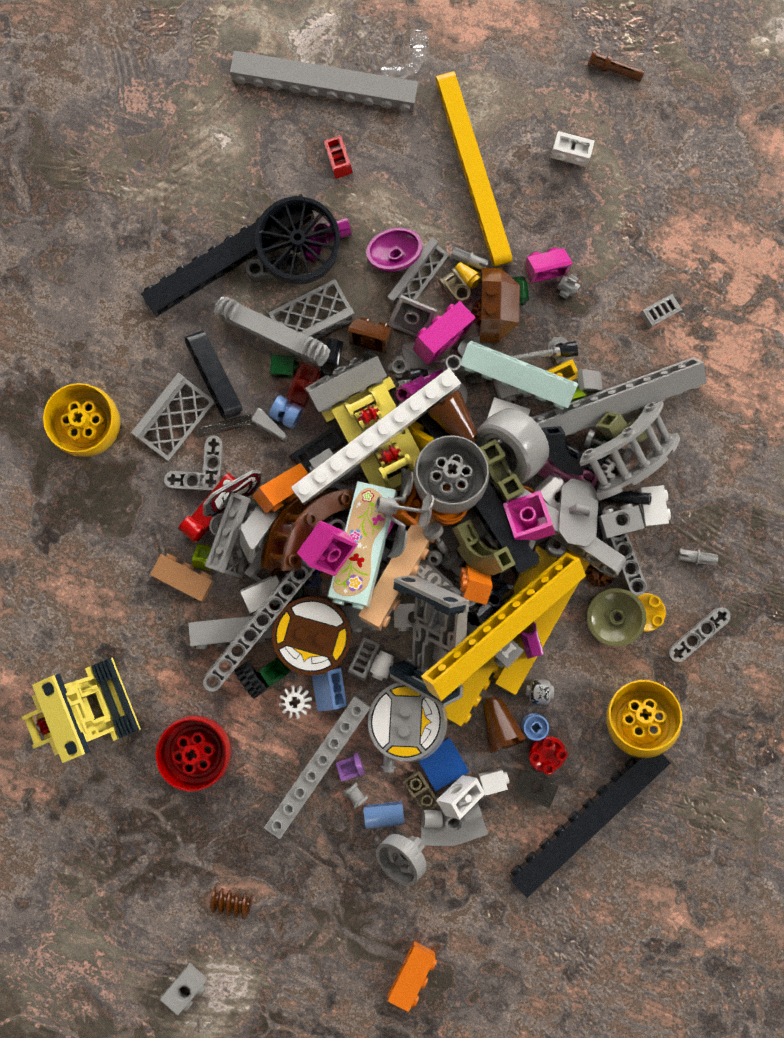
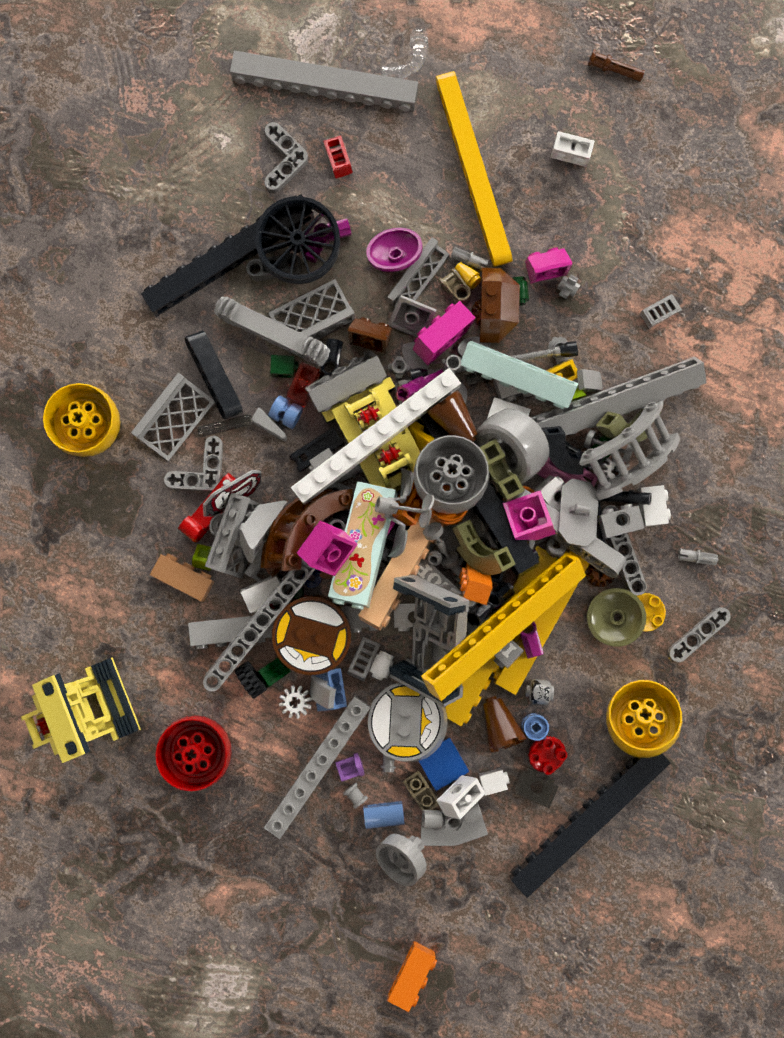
light grey brick [160,962,207,1015] -> none
reddish brown piece [210,886,253,919] -> none
orange brick [252,463,309,514] -> none
none -> light grey beam [264,122,308,193]
none -> light grey slope [309,676,336,709]

